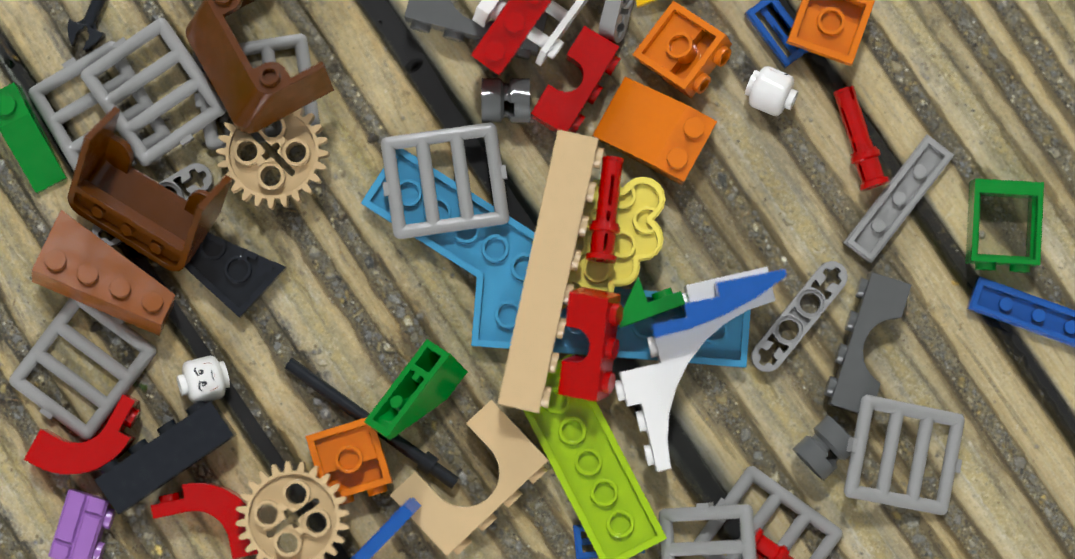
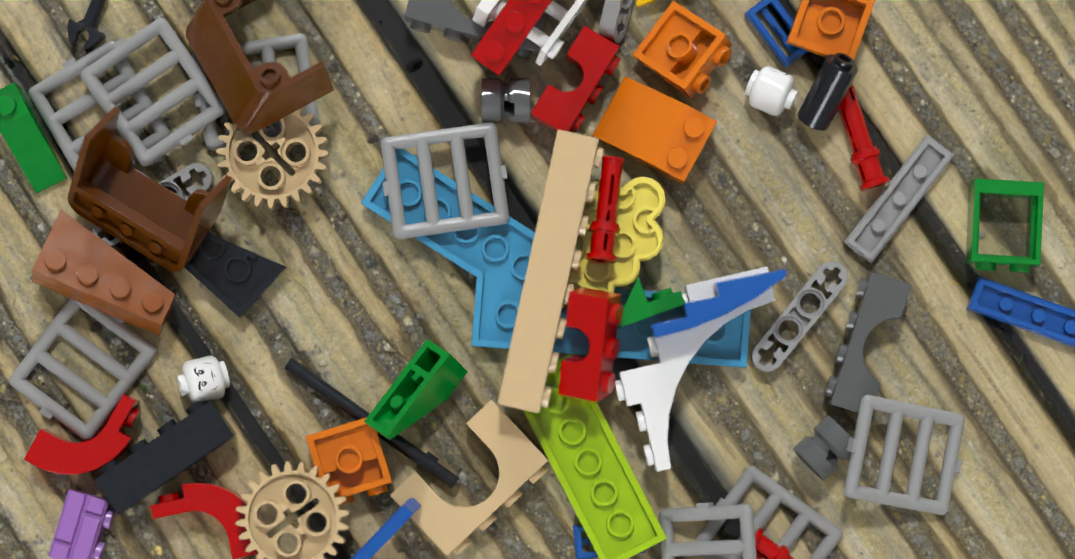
none -> black brick [797,53,858,131]

